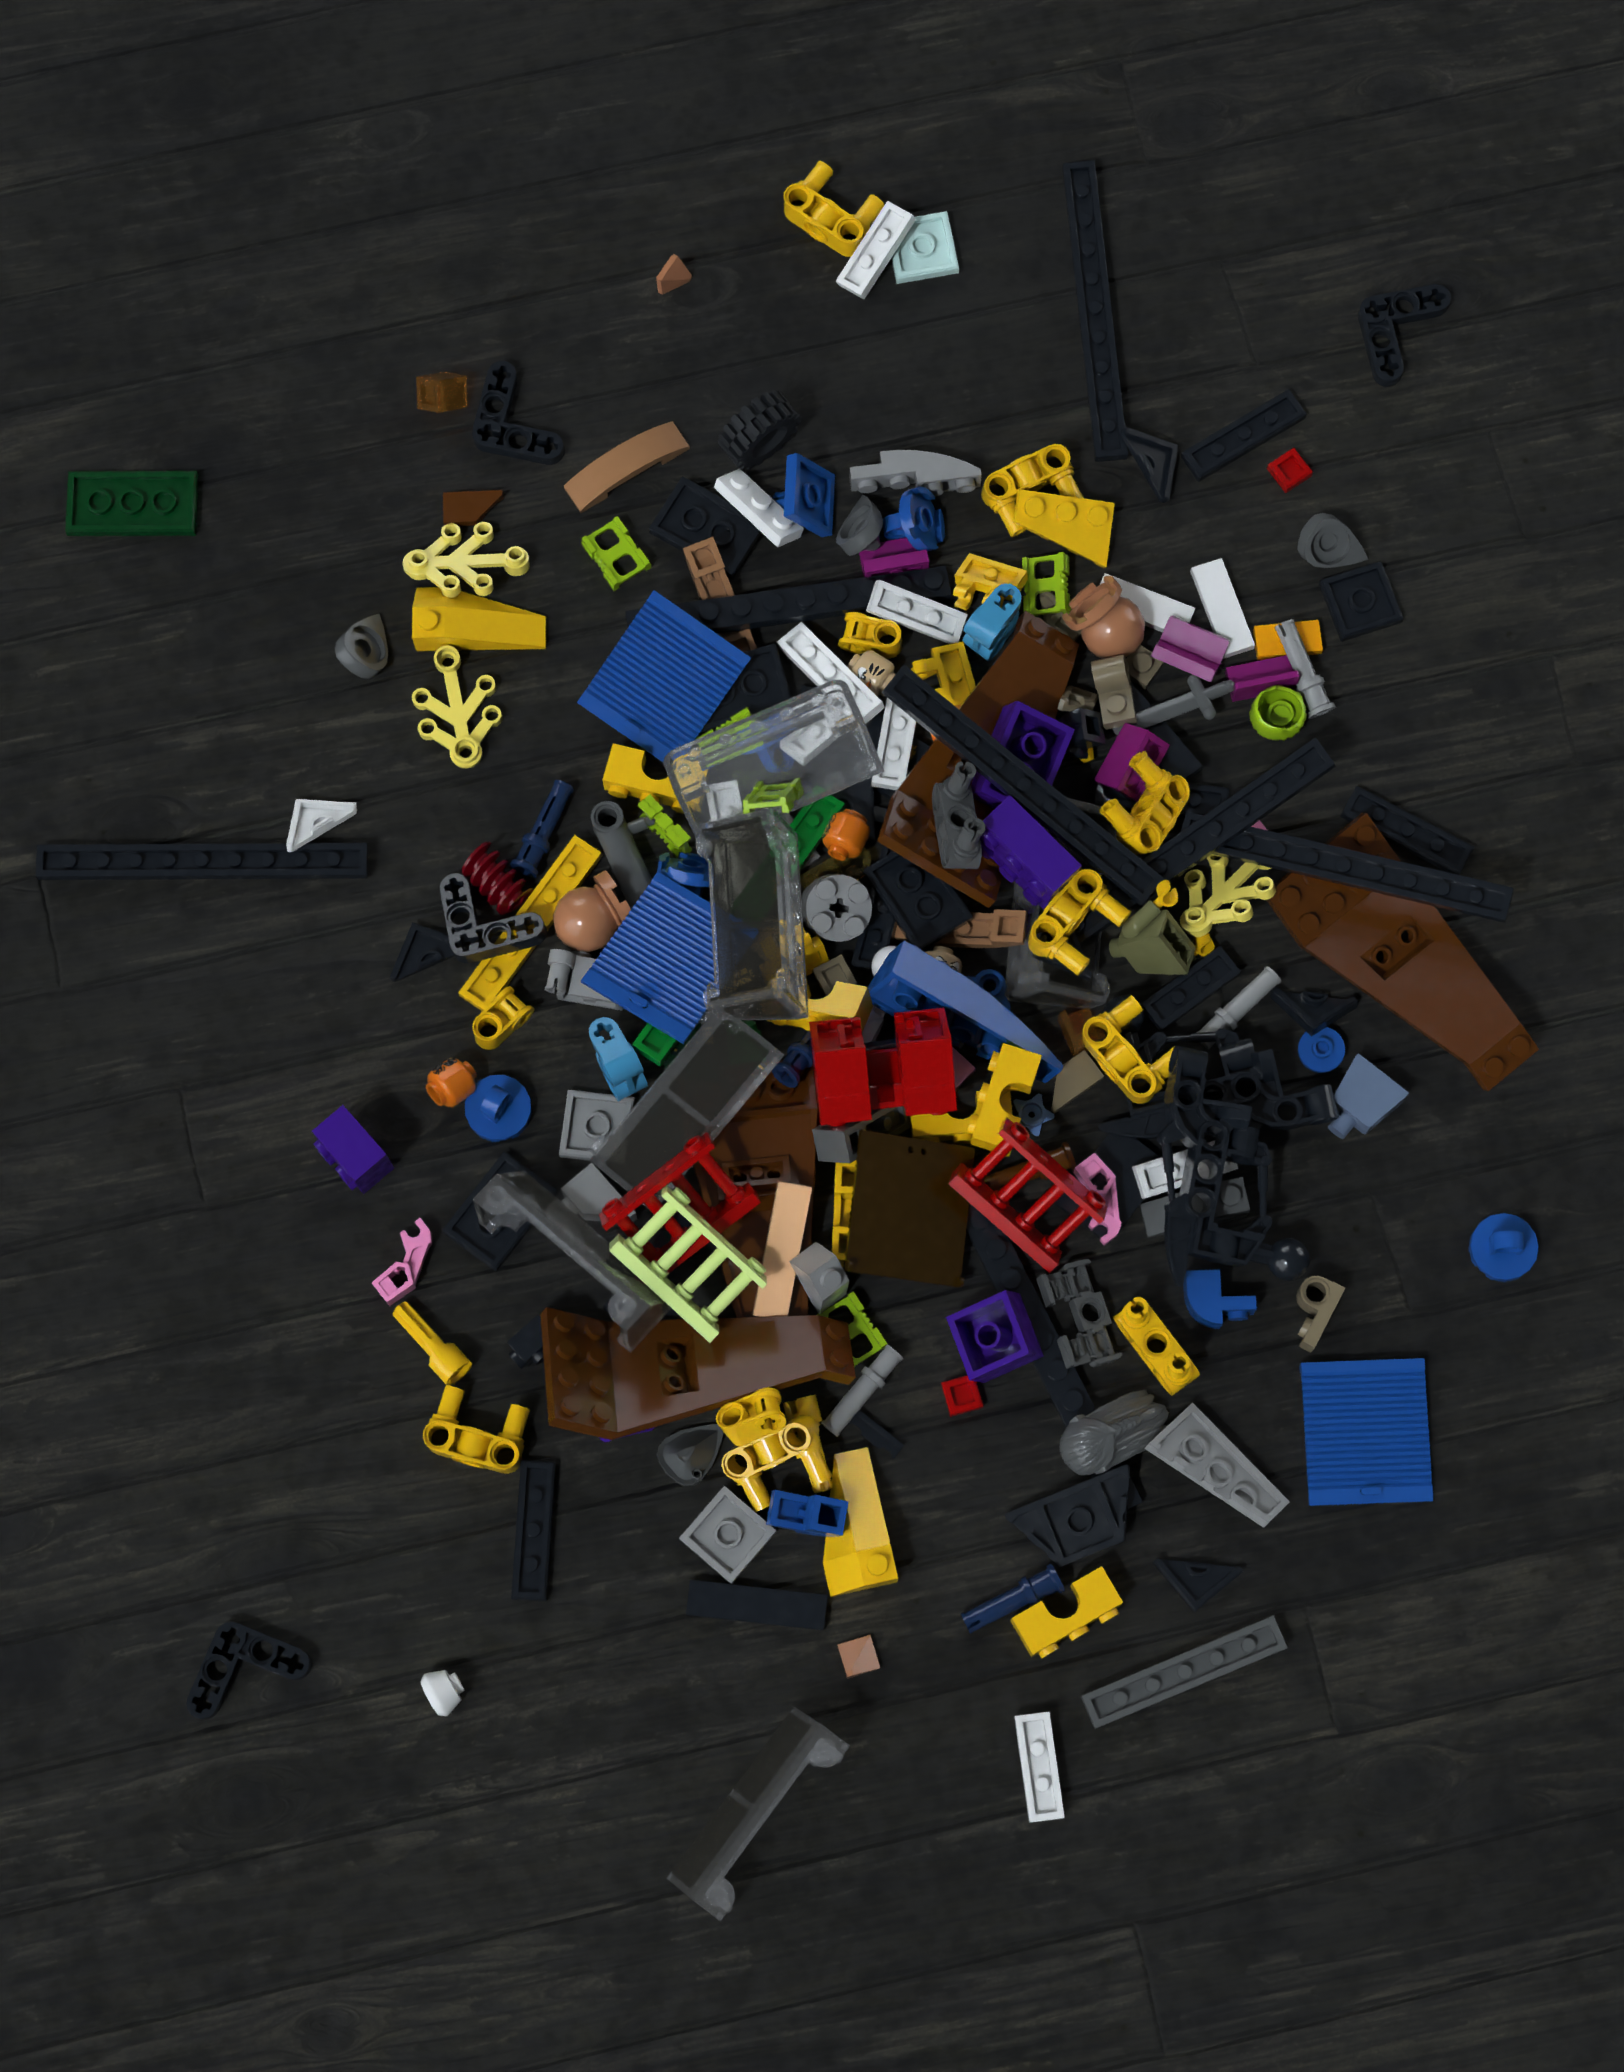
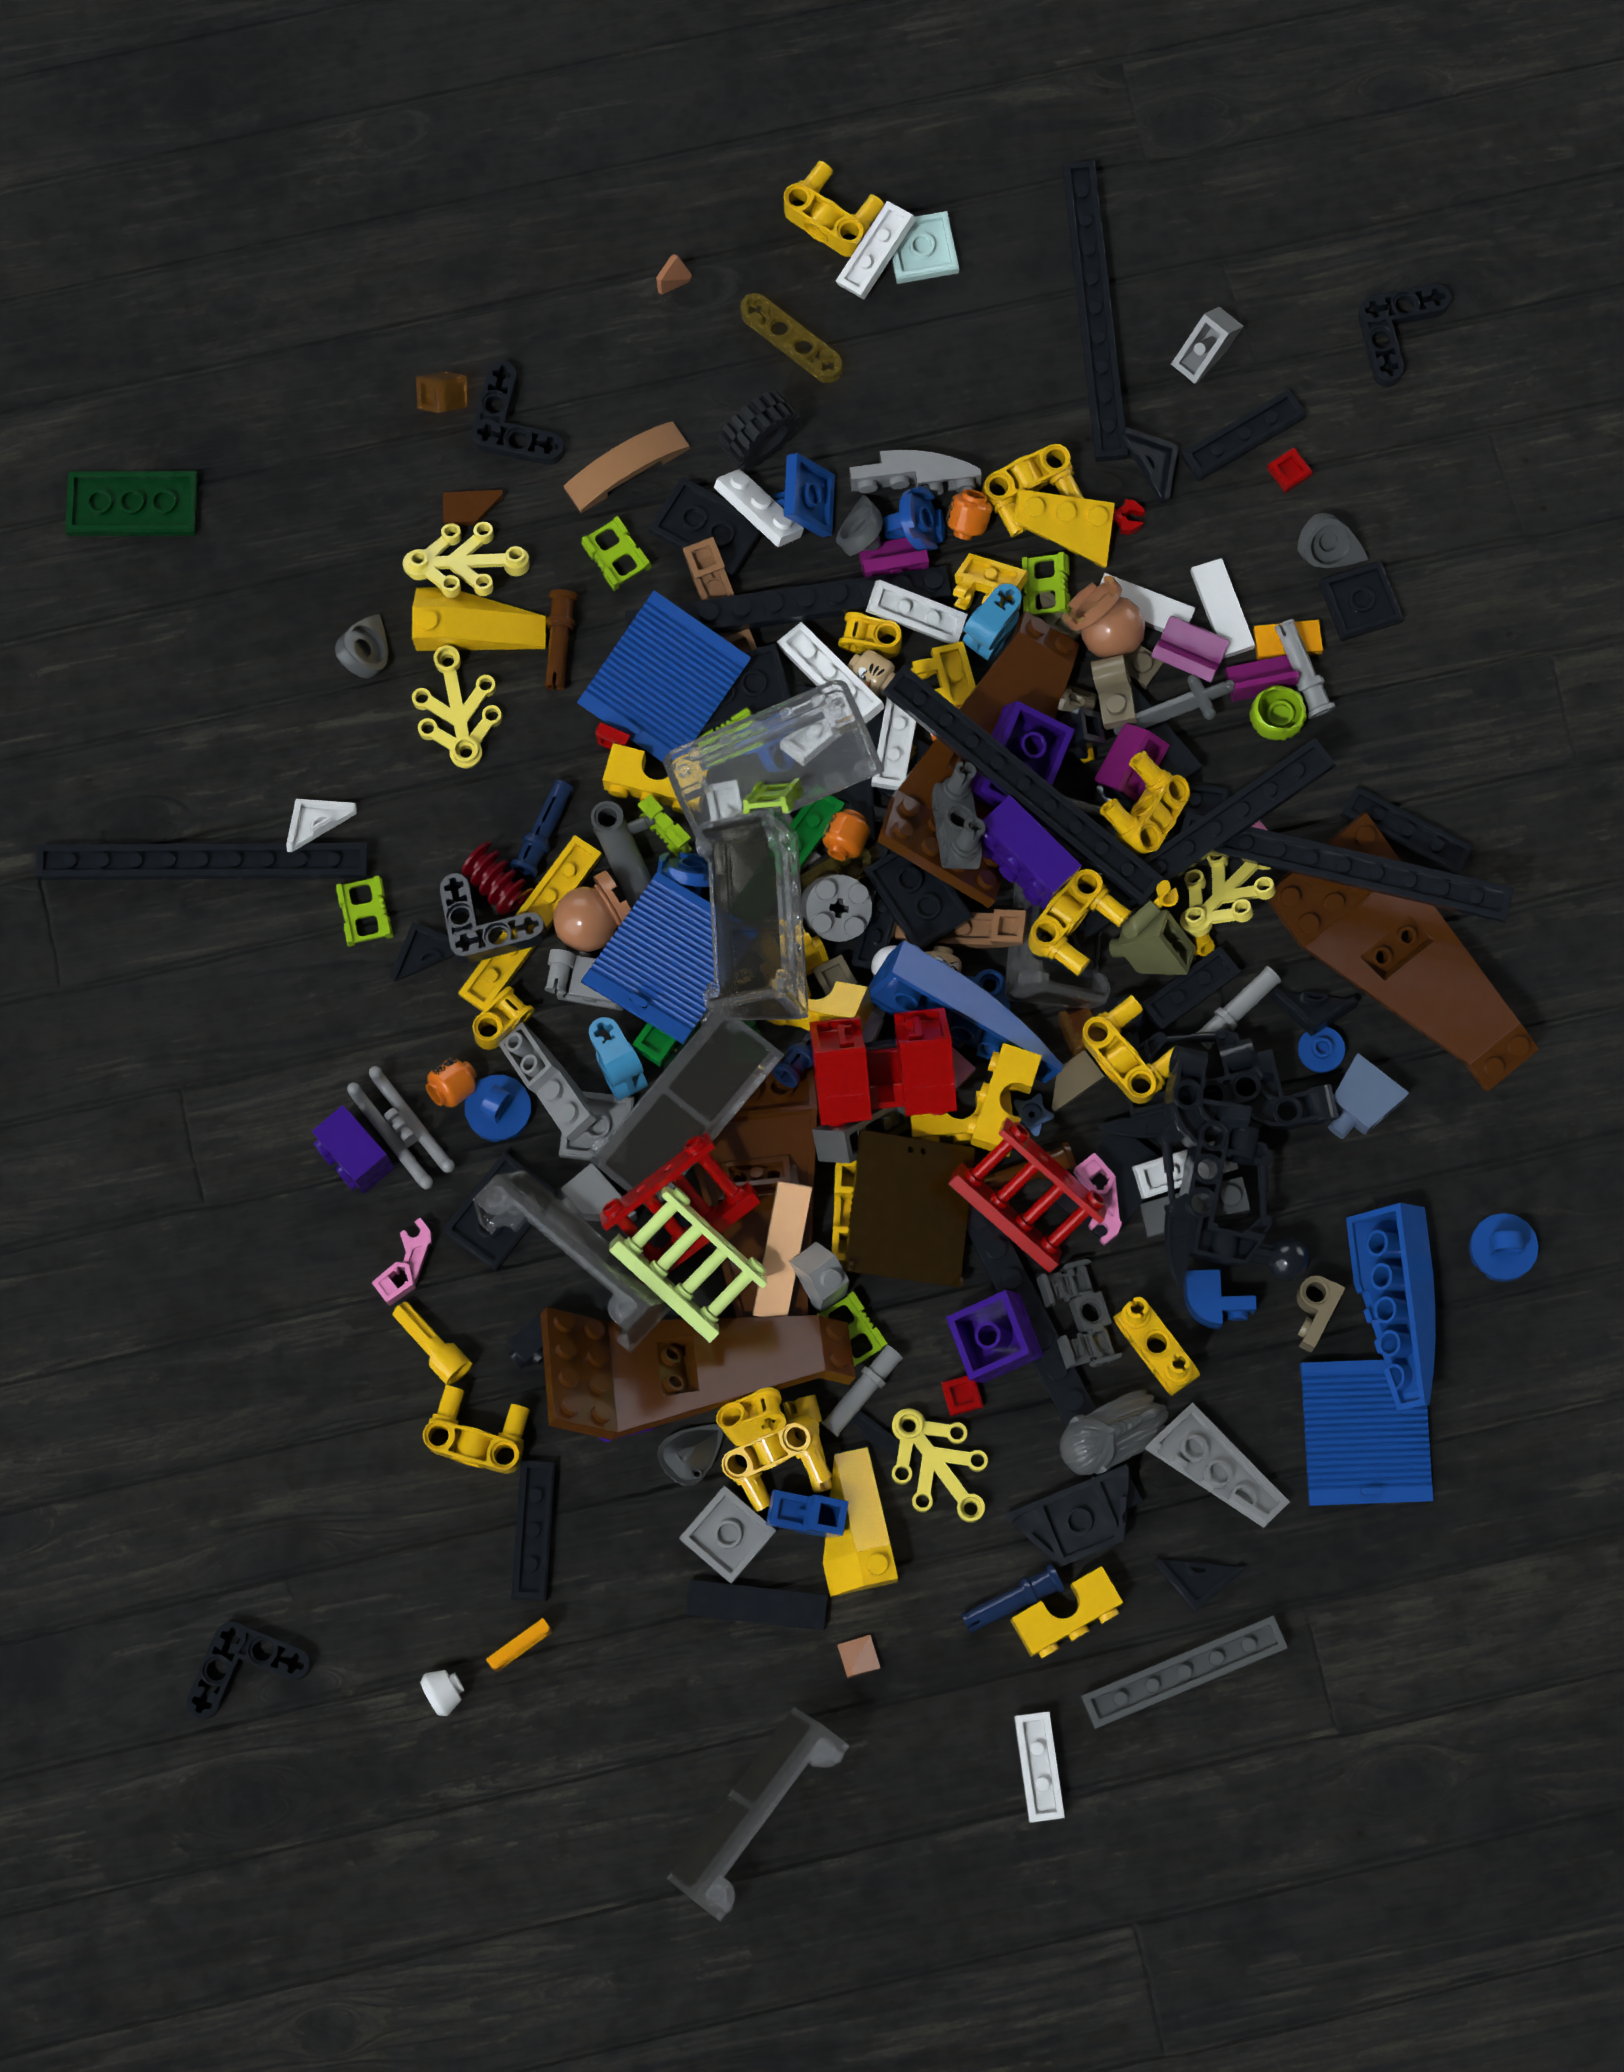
none -> lime piece [336,876,394,947]
none -> light grey piece [347,1066,455,1190]
none -> light orange tile [486,1618,553,1672]
none -> light grey slope [498,1022,597,1142]
none -> reddish brown pin [544,589,578,691]
none -> red tile [595,722,632,749]
none -> clear yellow beam [740,293,842,383]
none -> light yellow plant [892,1408,988,1523]
none -> orange head [946,489,992,540]
none -> red bar [1112,499,1145,535]
none -> light grey slope [1171,307,1244,384]
none -> blue wedge [1346,1203,1436,1412]

